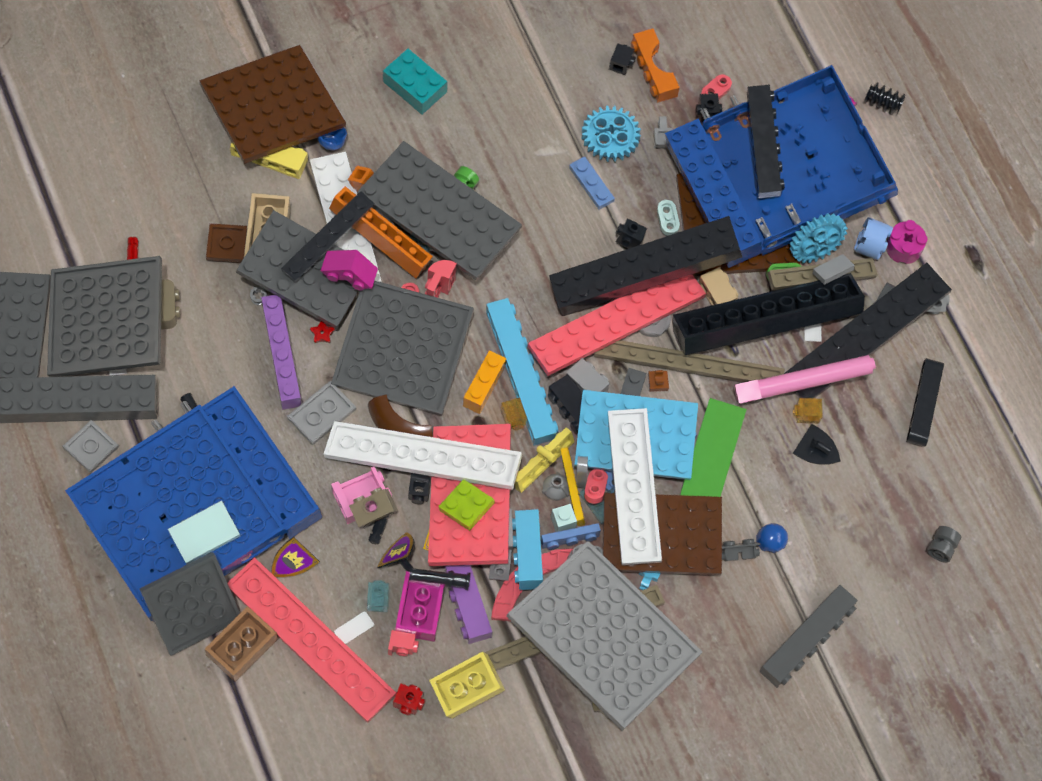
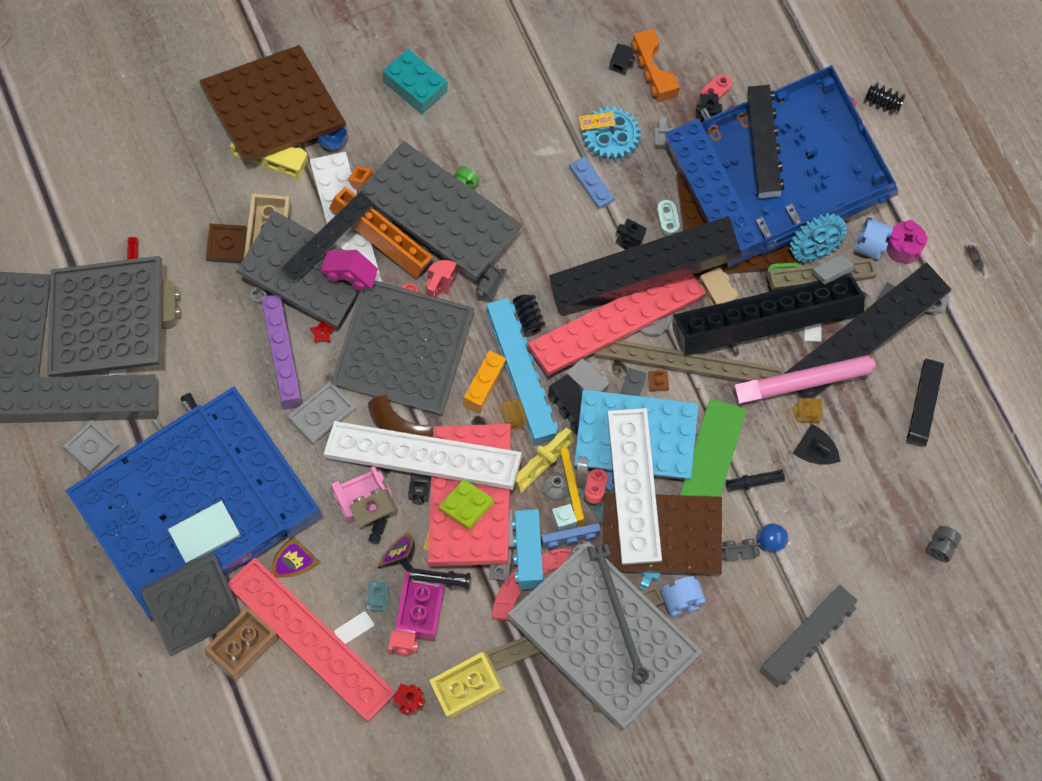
medium lavender brick [443,565,492,644] -> none
none -> dark grey hinge [475,262,507,300]
none -> black piece [512,294,546,337]
none -> yellow sticker [579,112,615,130]
none -> dark grey hinge [587,544,649,685]
none -> light blue brick [660,576,706,618]
none -> black pin [726,469,785,492]

